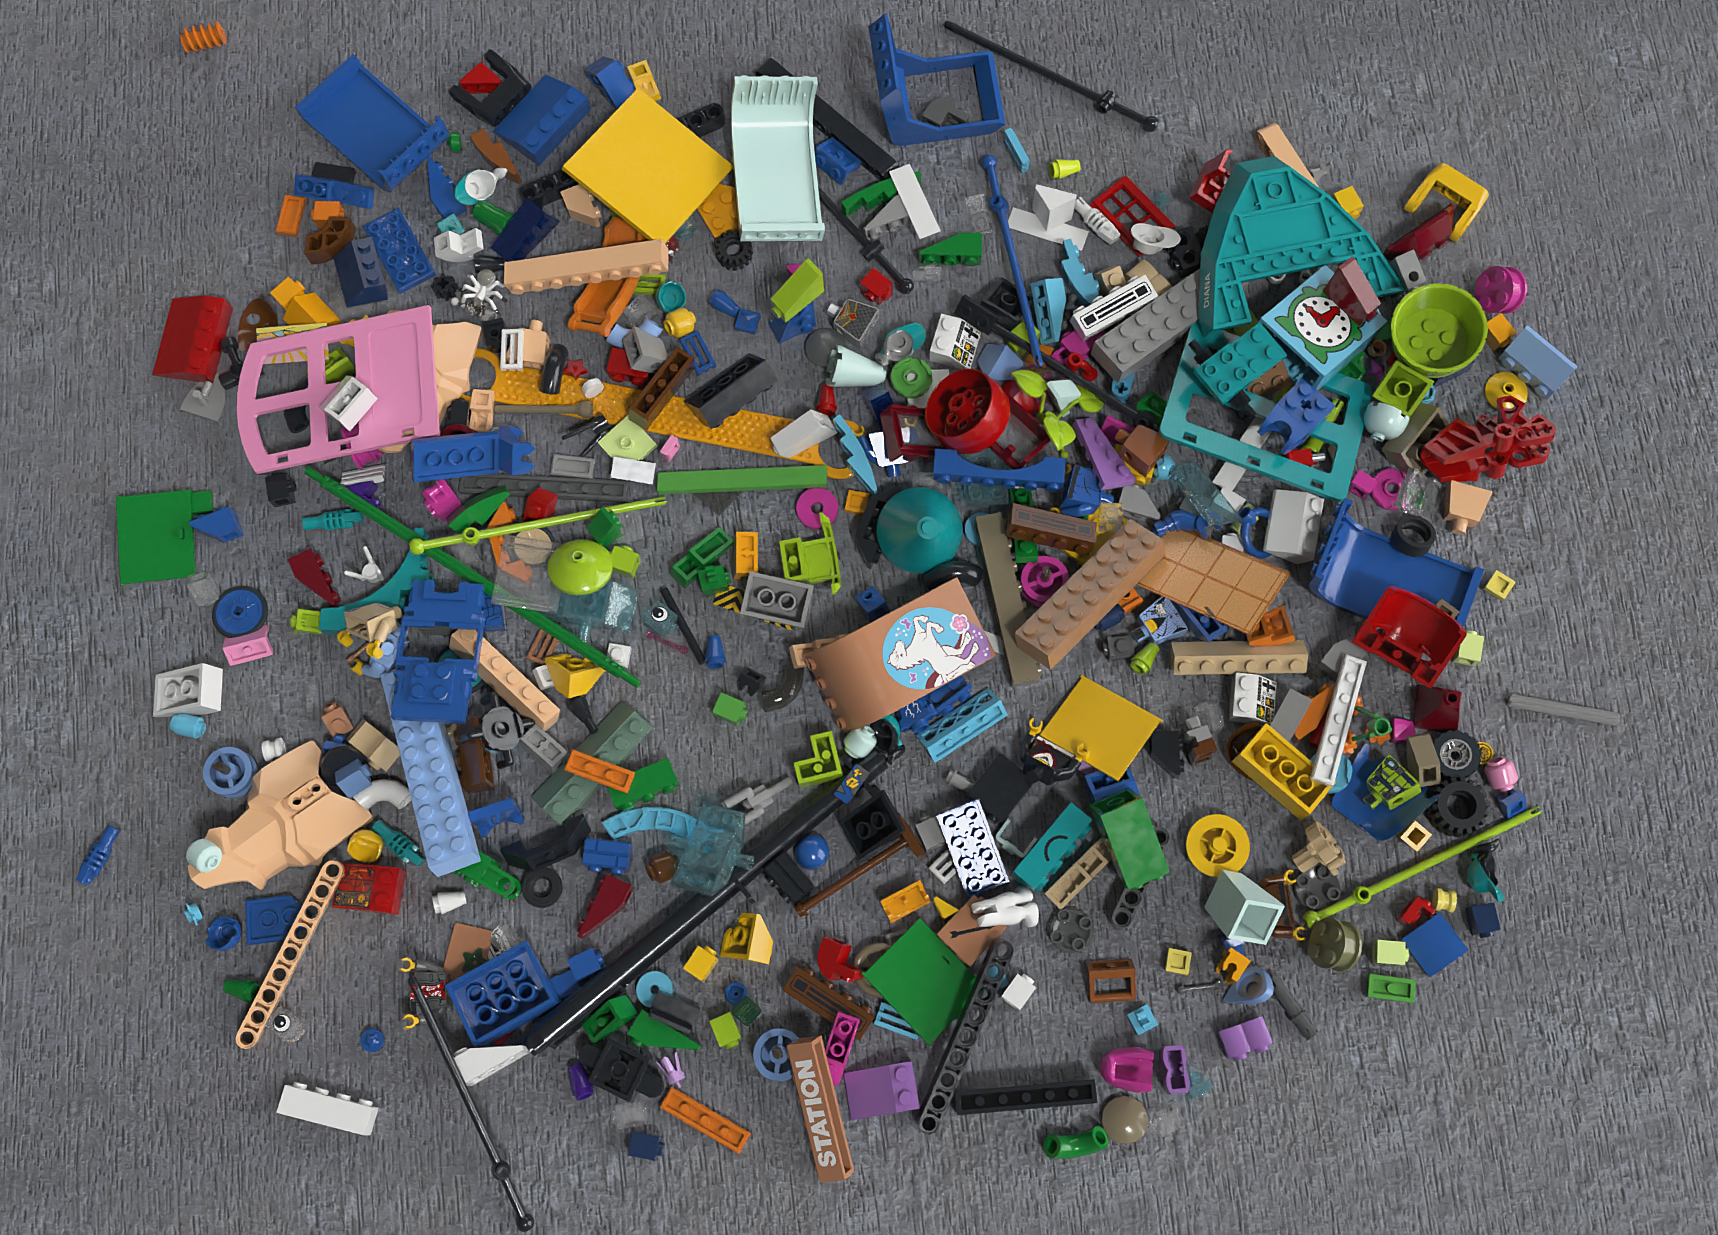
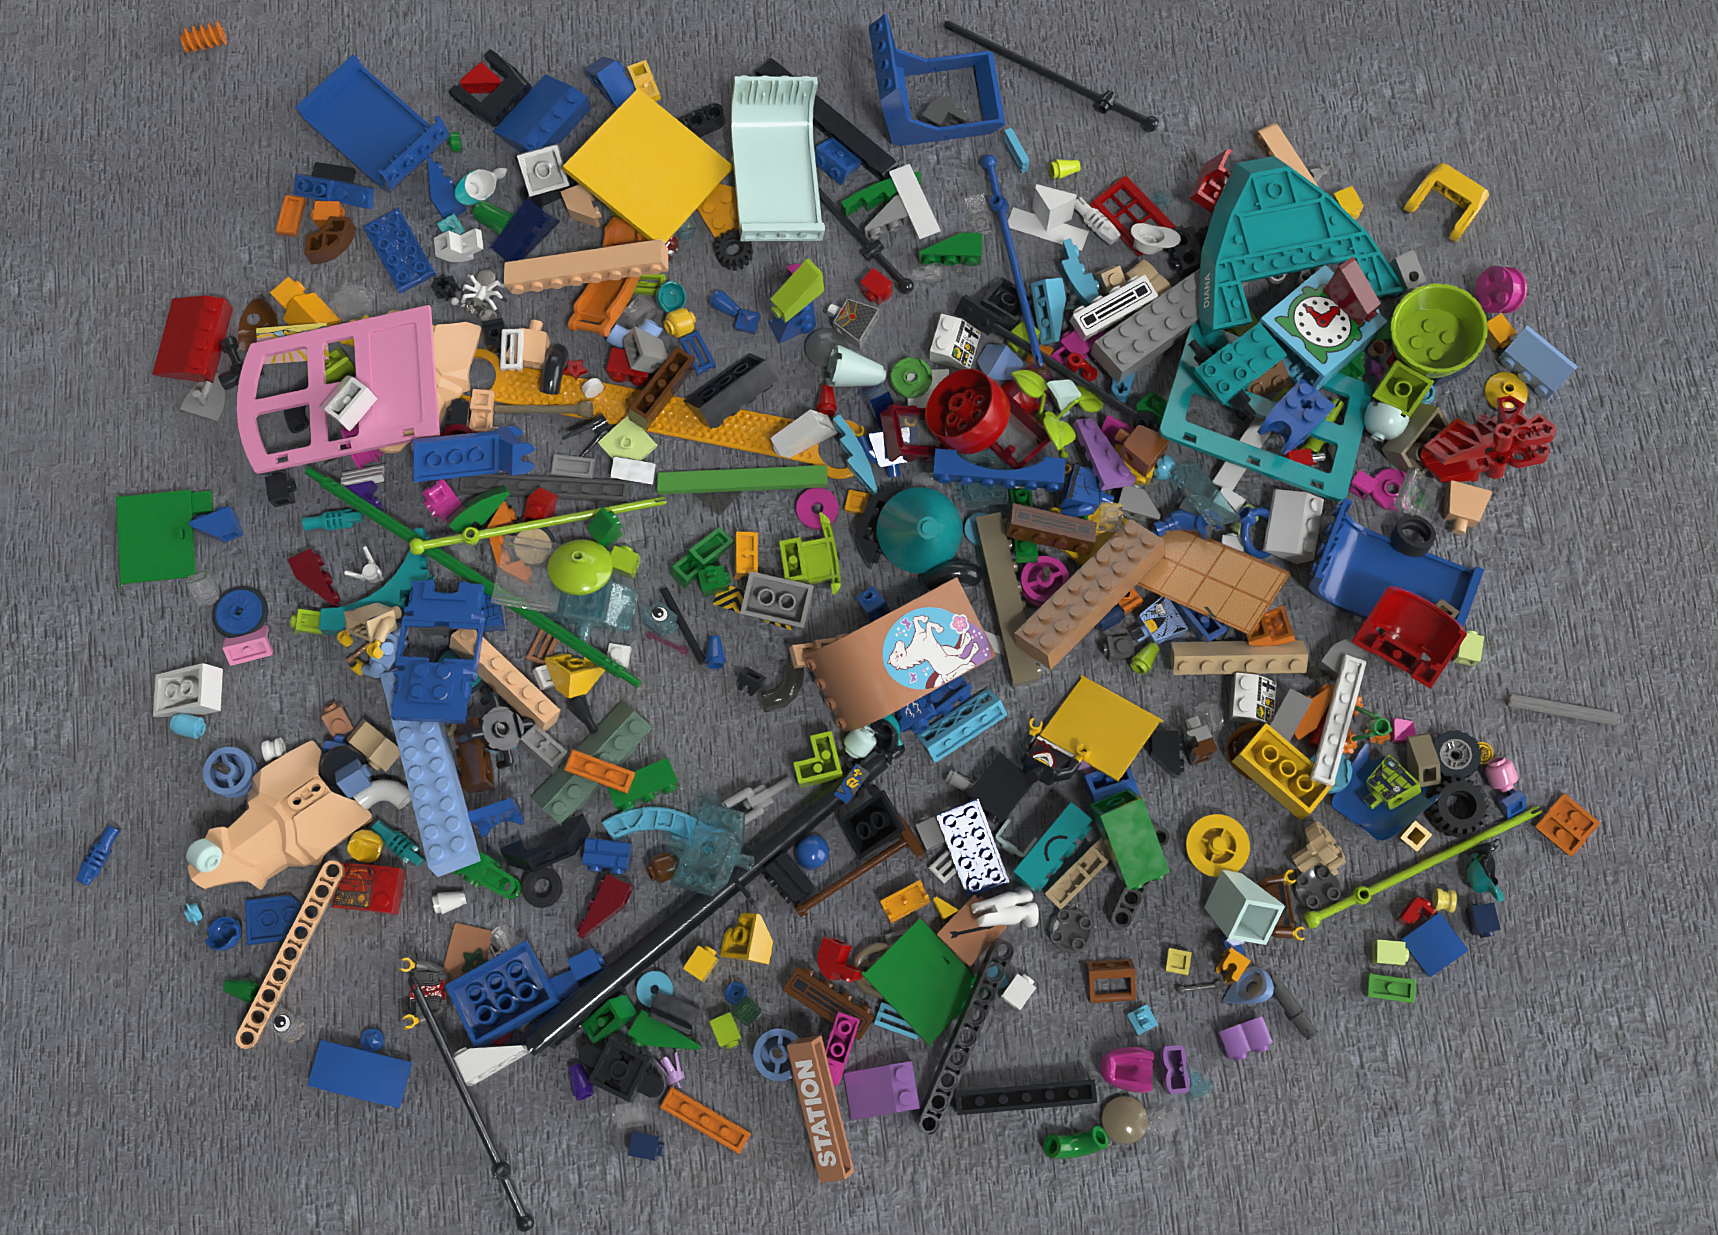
white brick [276,1082,379,1135] -> none
dark blue slope [333,237,388,308] -> none
dark orange slope [470,129,522,184] -> none
black cone [474,255,504,273] -> none
bright pink tile [660,435,680,462] -> none
bright green brick [712,692,748,727] -> none
light grey hair [875,323,926,366] -> none
olive wheel [1308,918,1369,972] -> none
dark red wedge [1383,203,1454,261] -> none
dark red slope [1413,684,1462,733] -> none
light yellow plate [1483,570,1515,601] -> none
none -> blue slope [307,1039,413,1108]
none -> white slope [517,143,569,196]
none -> orange slope [1535,792,1600,857]

